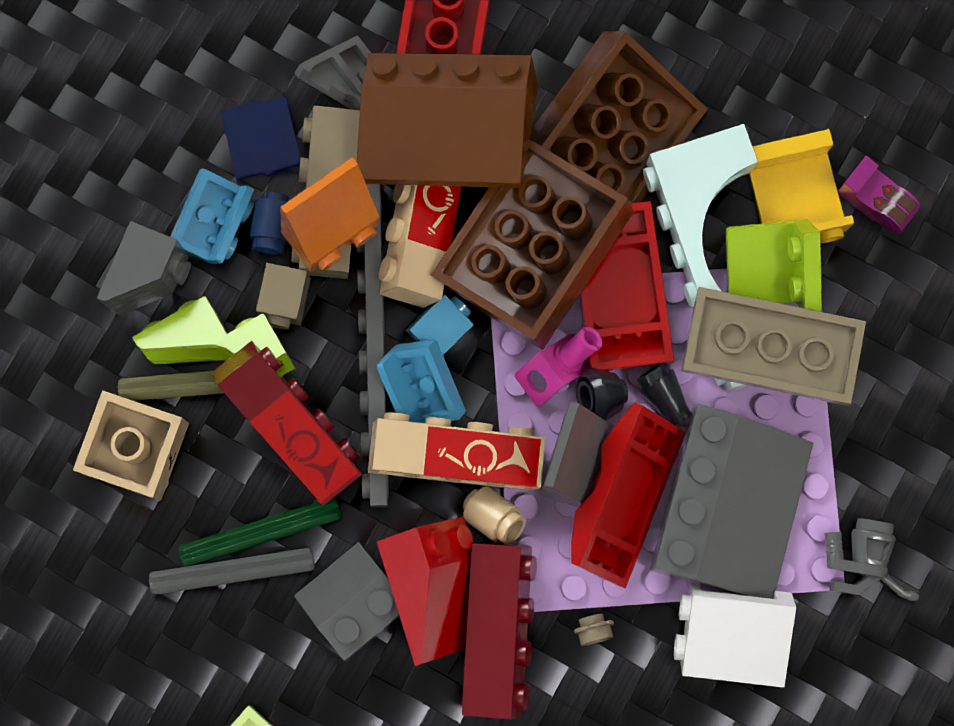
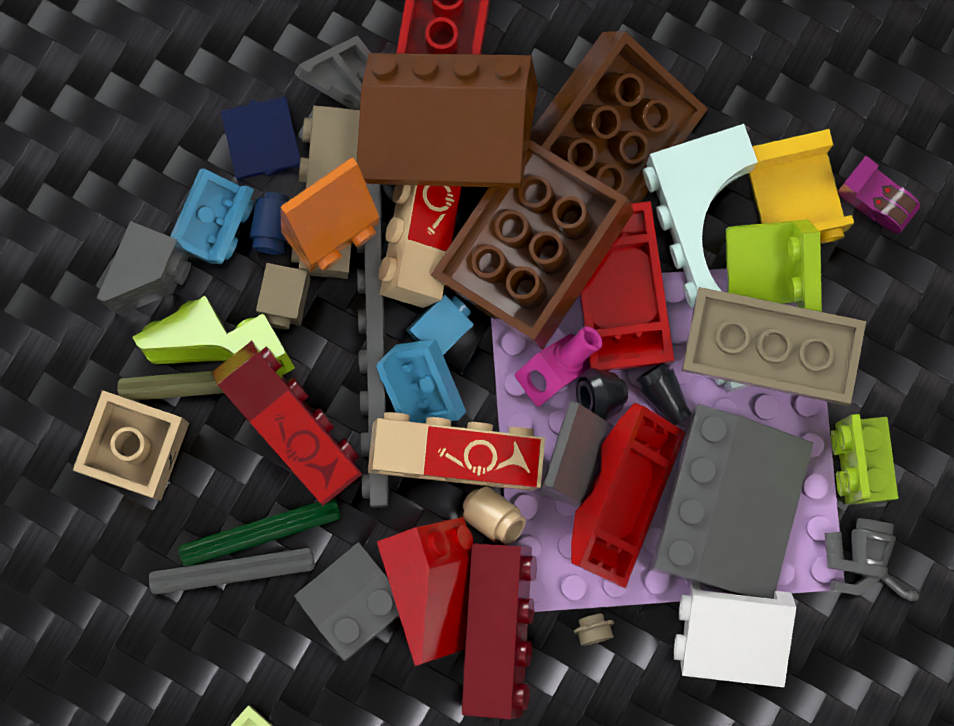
none -> lime bracket [831,414,898,505]

